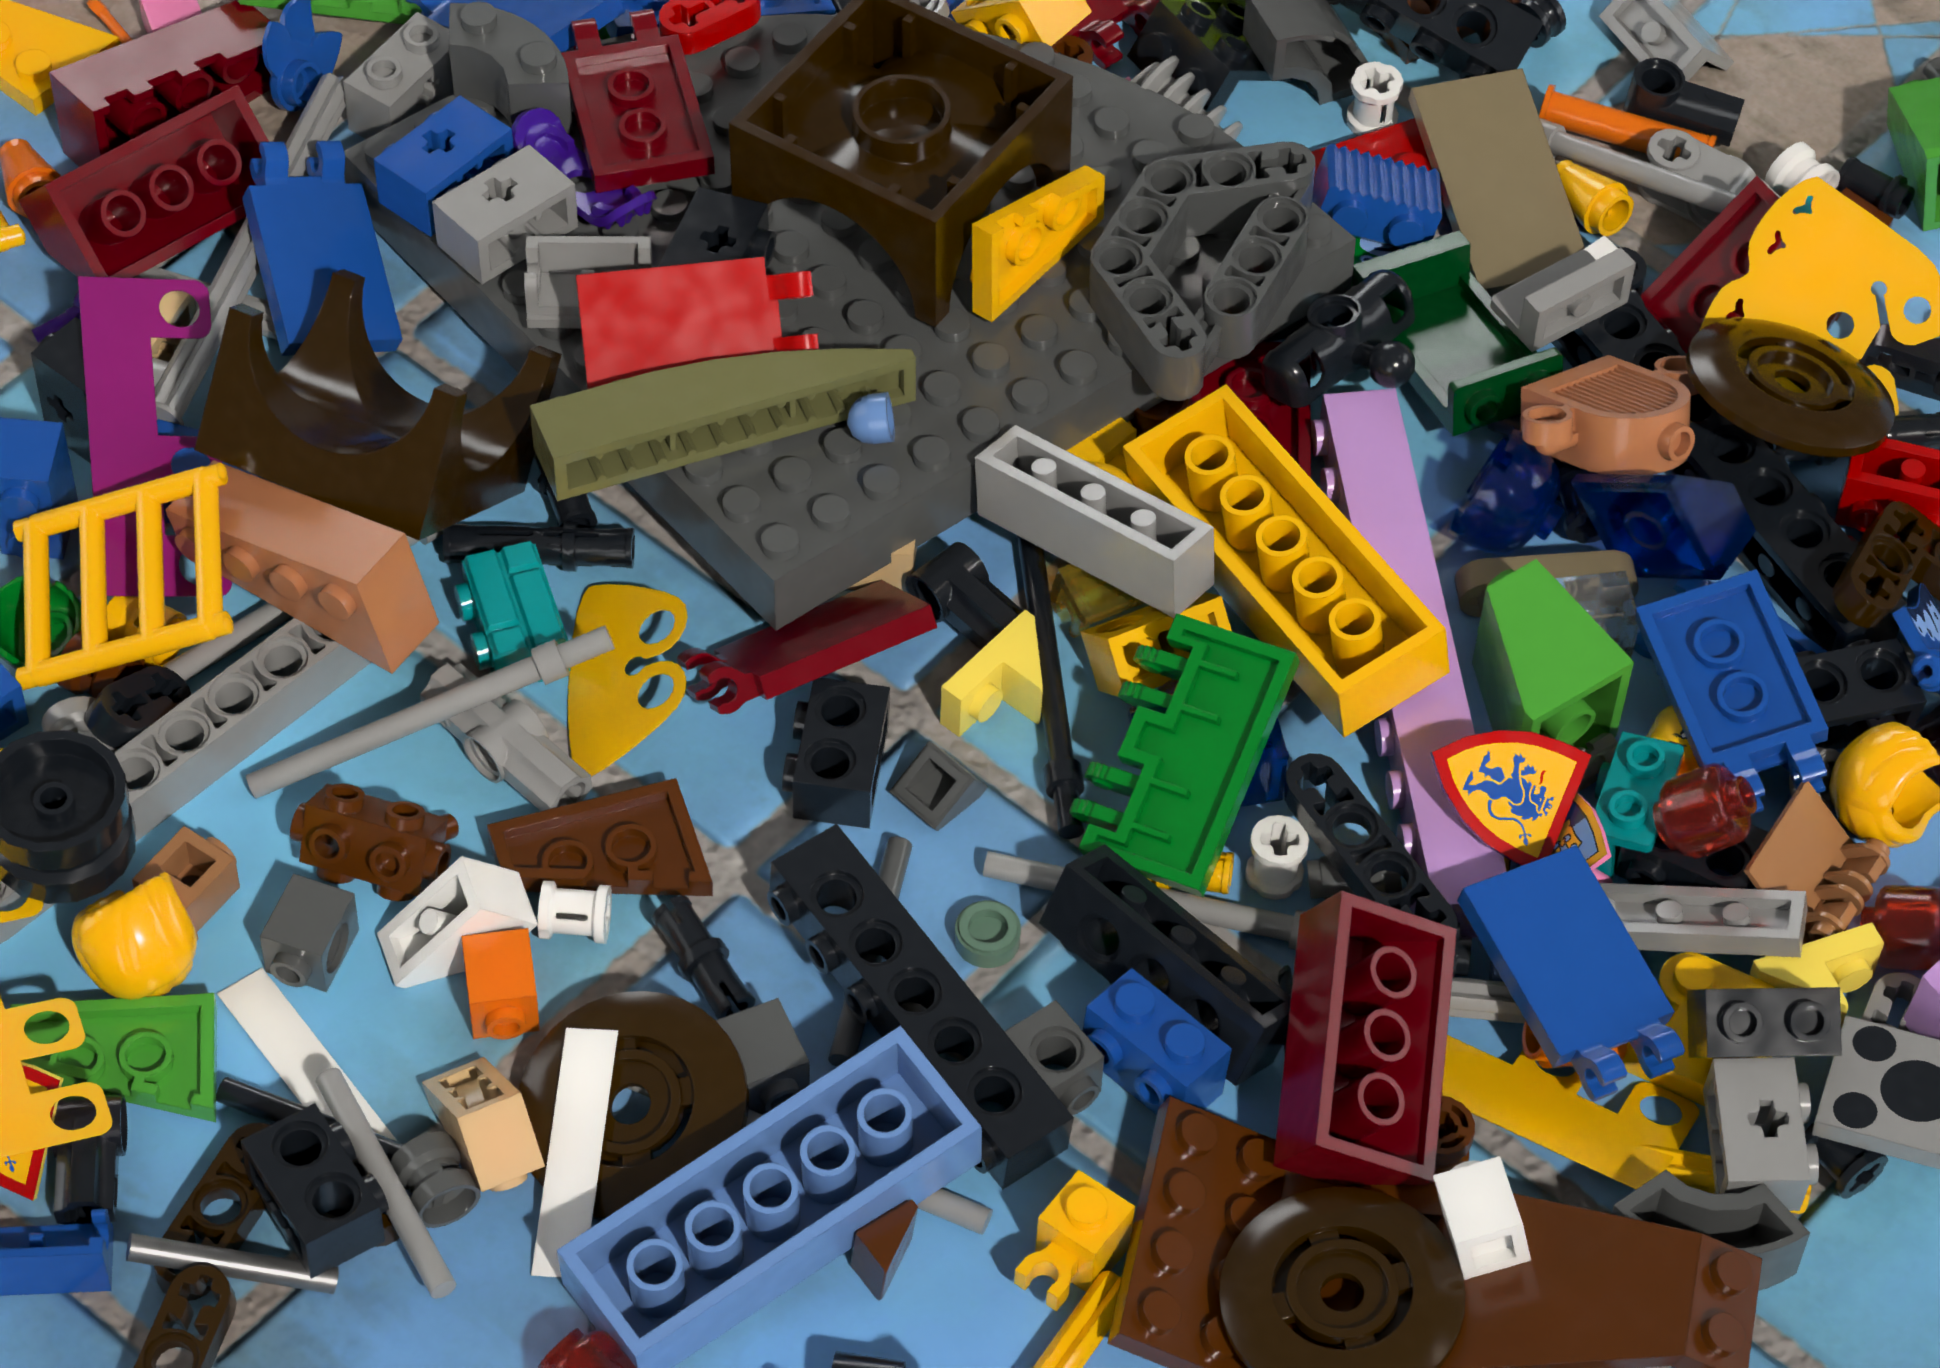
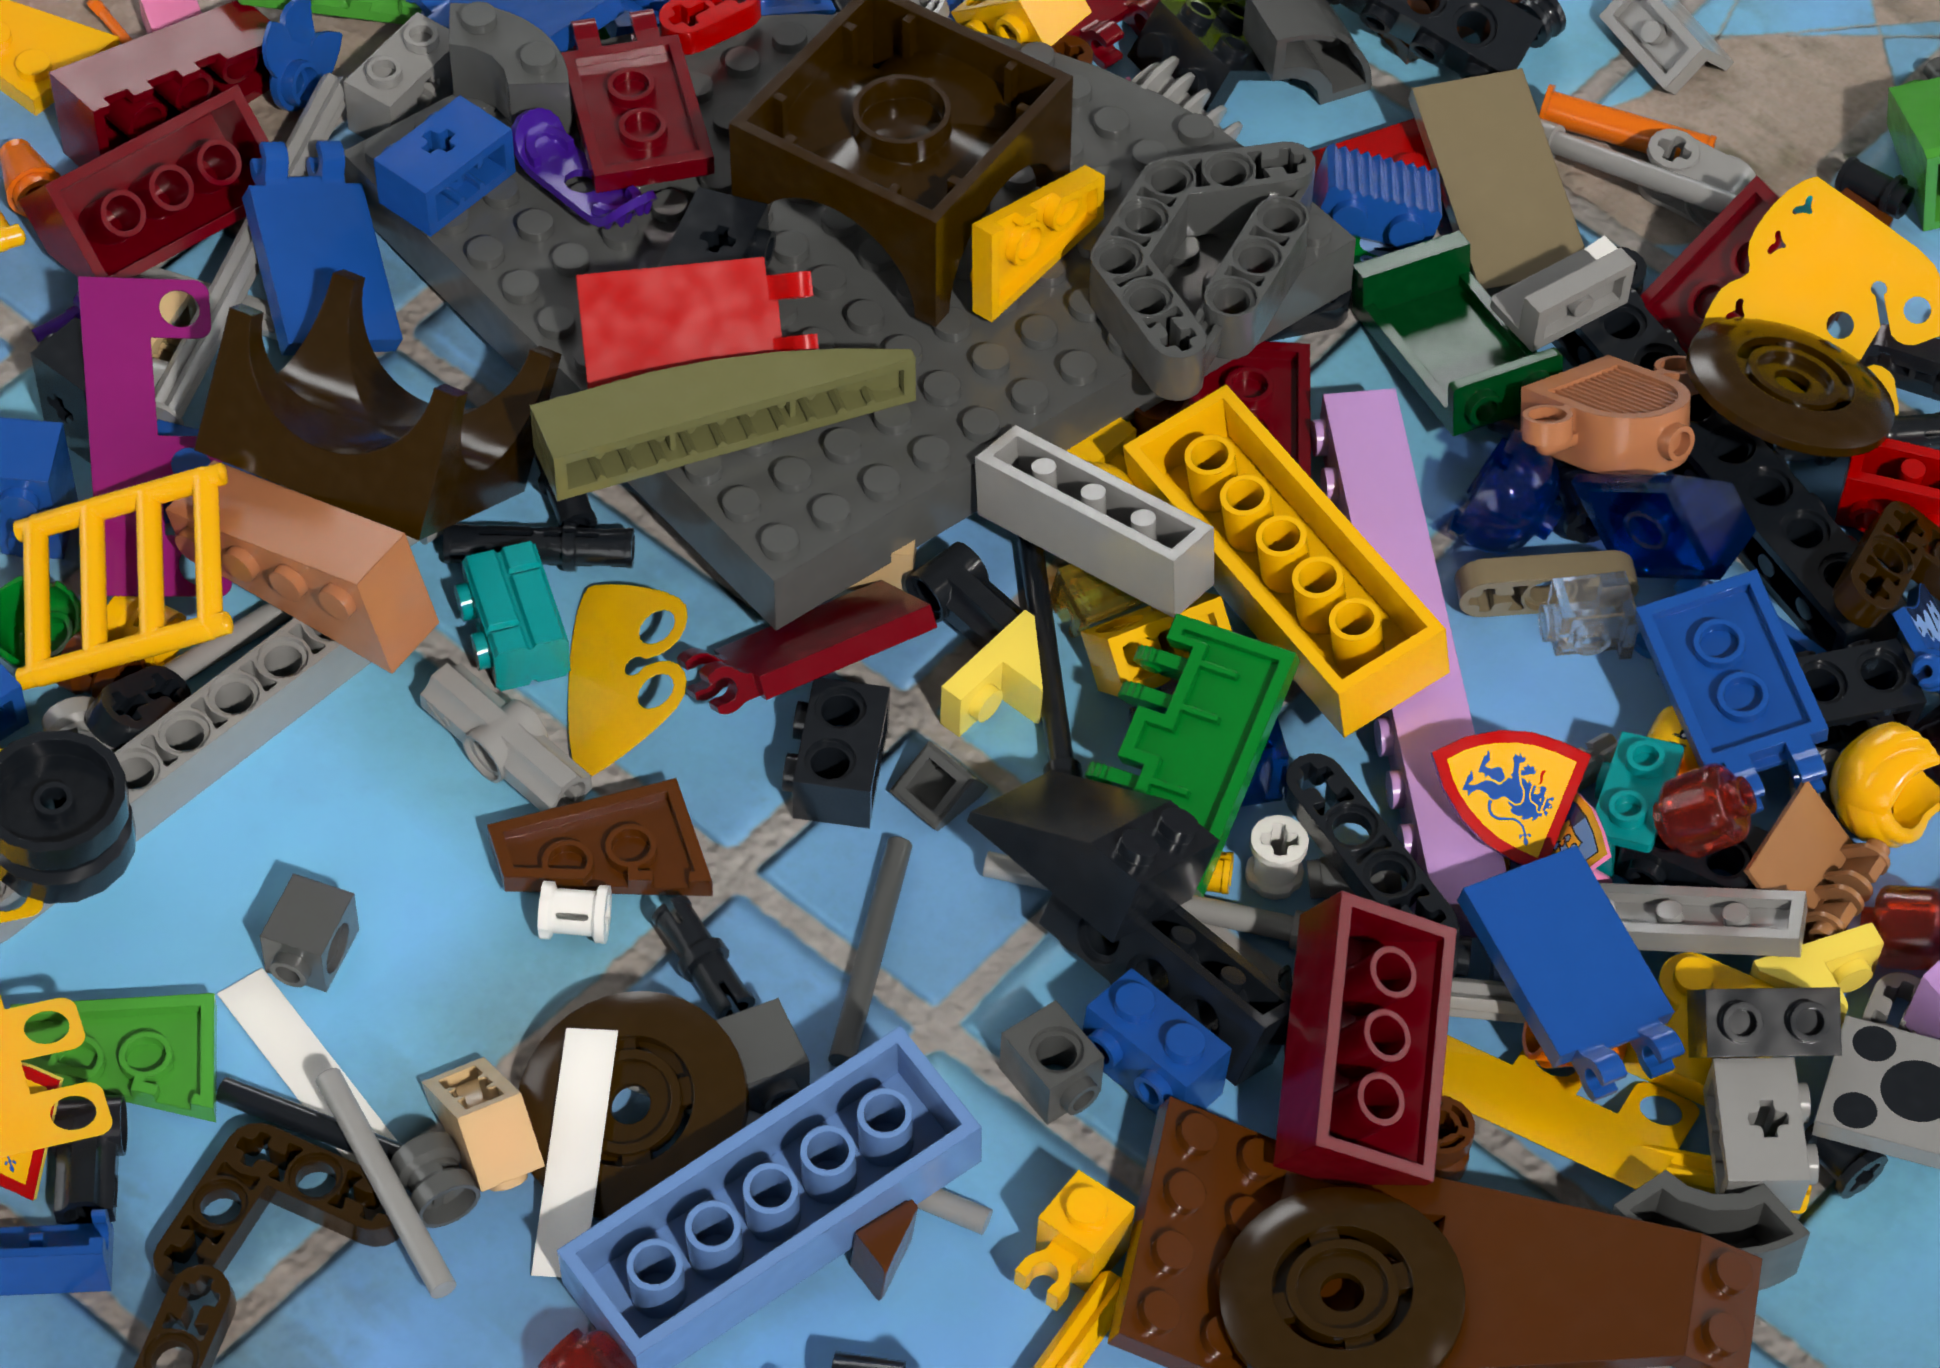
yellow piece [71,872,197,1000] -> none
flat silver bar [126,1233,339,1294] -> none
medium nougat brick [132,826,240,940] -> none
black brick [241,1103,389,1279] -> none
light grey bar [246,625,615,799] -> none
reddish brown brick [290,783,459,901] -> none
white slope [377,856,538,988] -> none
light grey brick [432,145,578,284] -> none
orange brick [461,928,540,1040] -> none
light grey hinge [524,236,653,329] -> none
black brick [767,823,1074,1190] -> none
medium blue hinge [847,392,895,444] -> none
sand green tile [955,900,1021,968] -> none
black piece [1261,269,1416,408] -> none
white bush [1346,61,1403,136] -> none
white brick [1433,1156,1531,1280] -> none
bright green slope [1472,559,1634,750] -> none
yellow cone [1556,160,1634,236] -> none
black piece [1622,58,1745,147] -> none
white wheel [1765,142,1840,196] -> none
none -> black slope [967,770,1220,943]

